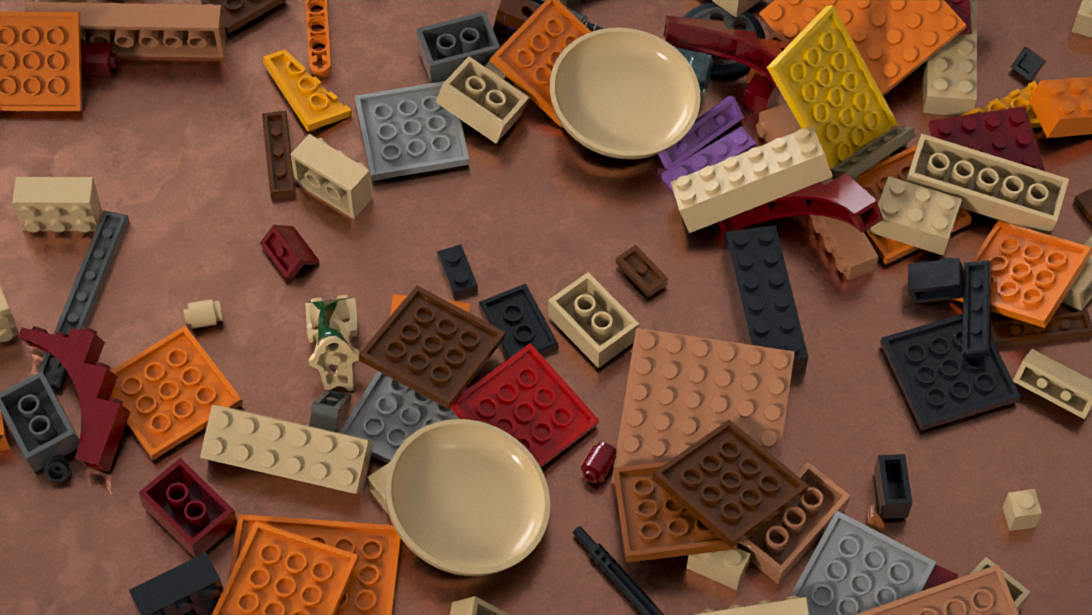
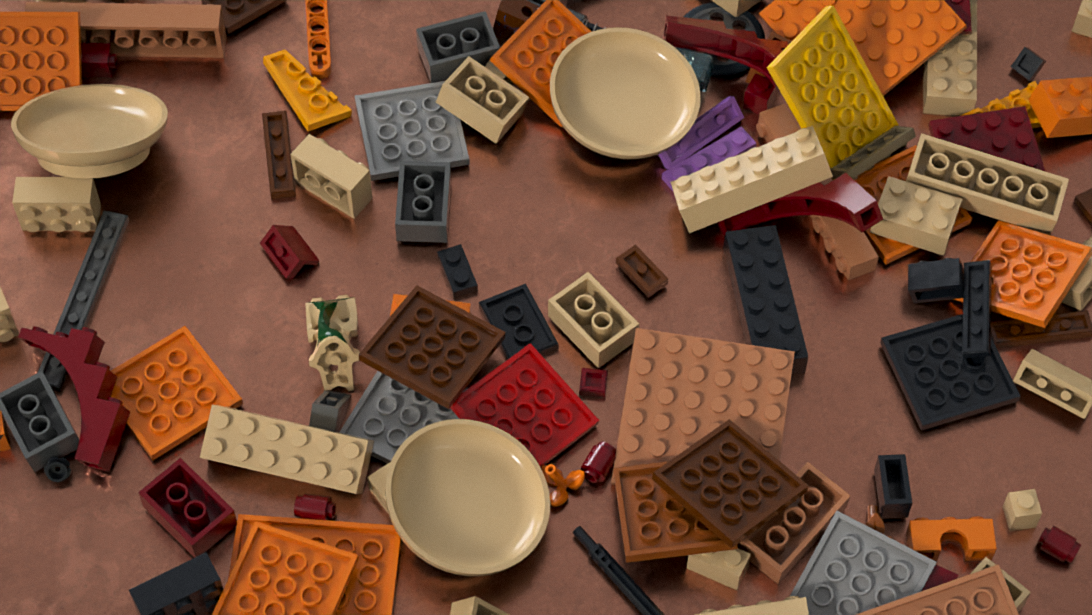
tan brick [183,299,223,329] -> none
none -> tan dish [11,84,168,179]
none -> dark red brick [294,493,336,520]
none -> dark grey brick [395,161,452,243]
none -> orange plant [541,464,585,507]
none -> dark red tile [579,368,608,398]
none -> orange arch [906,516,997,562]
none -> dark red brick [1038,525,1082,564]

